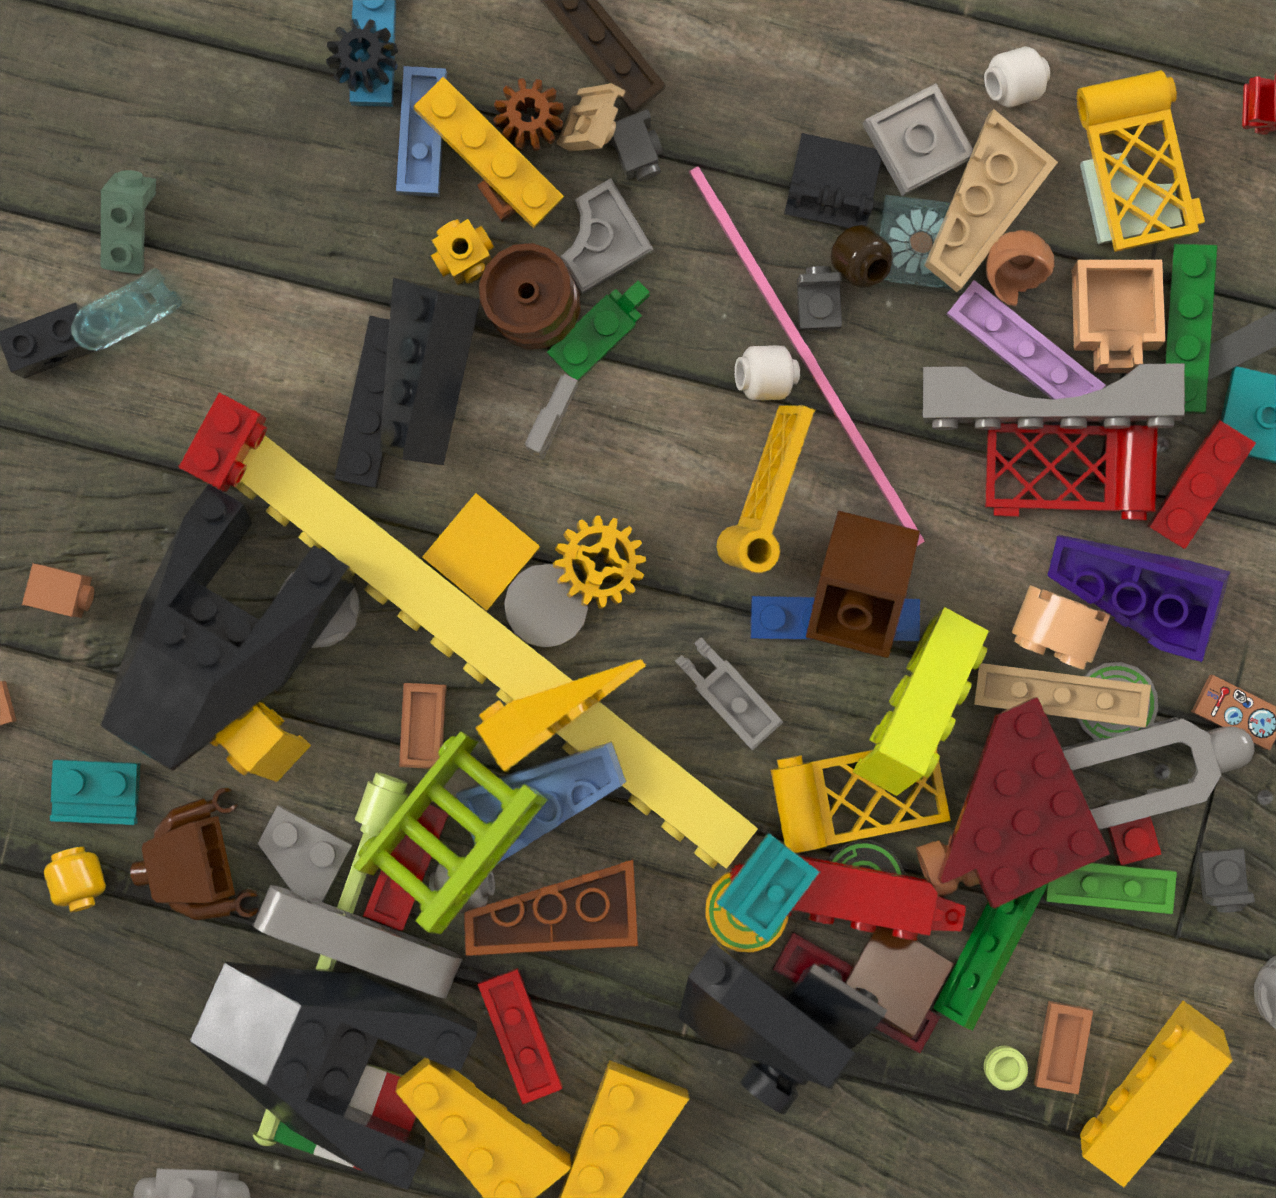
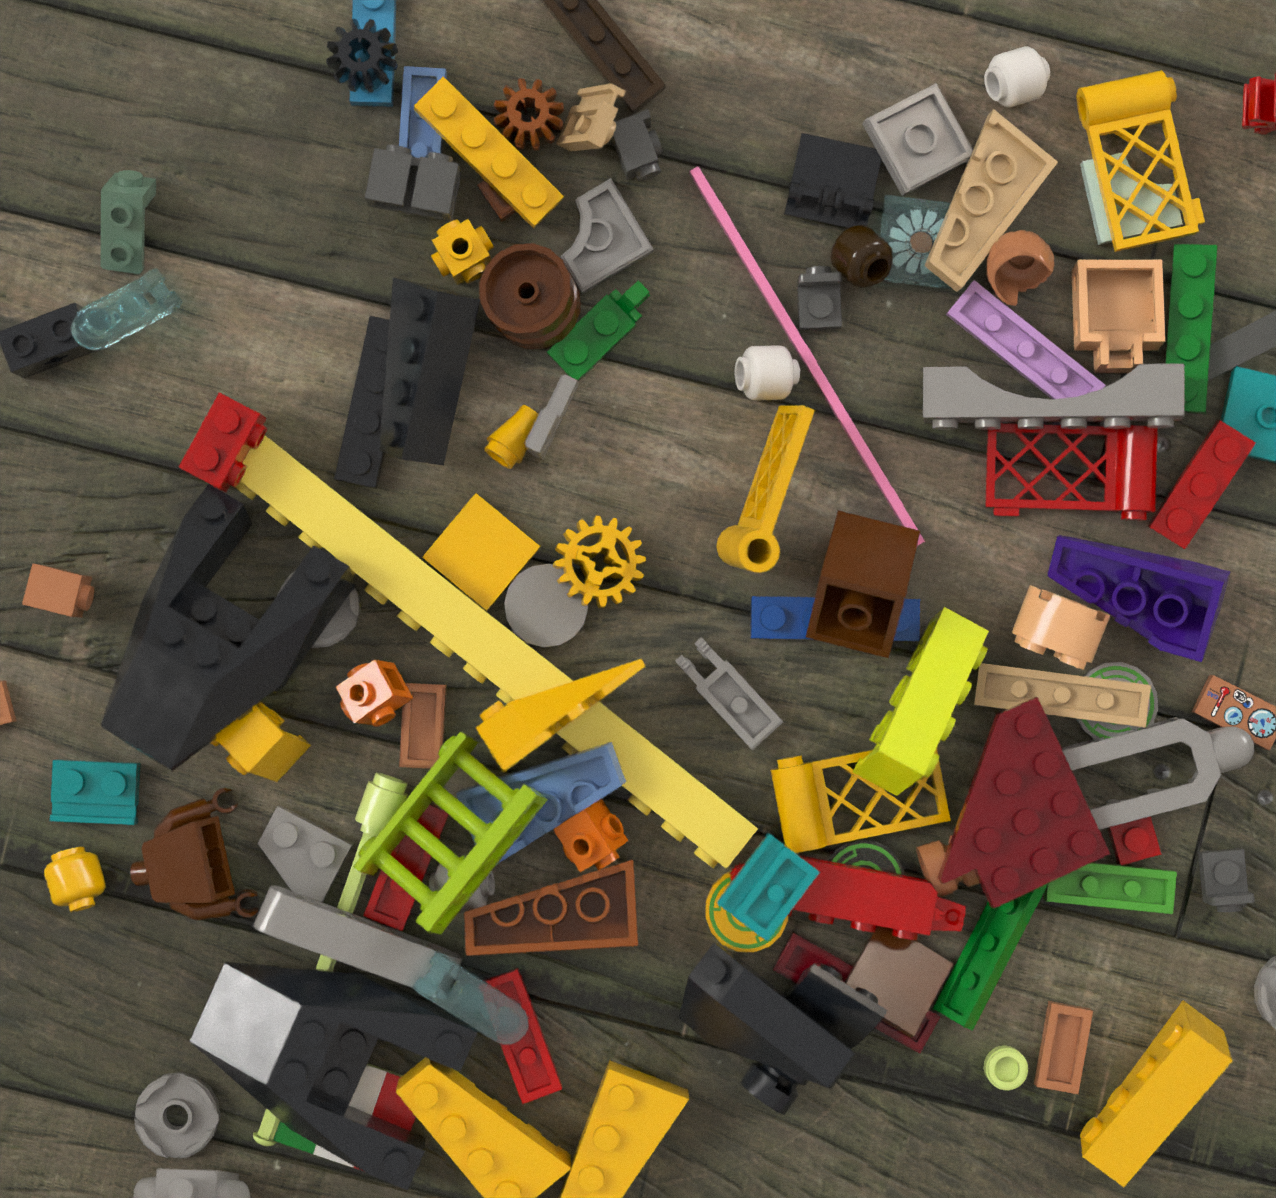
none -> light grey tile [134,1072,221,1159]
none -> orange brick [336,659,413,727]
none -> dark grey piece [365,145,462,222]
none -> clear light blue plate [412,951,528,1045]
none -> yellow cone [484,405,539,469]
none -> orange brick [553,798,629,872]

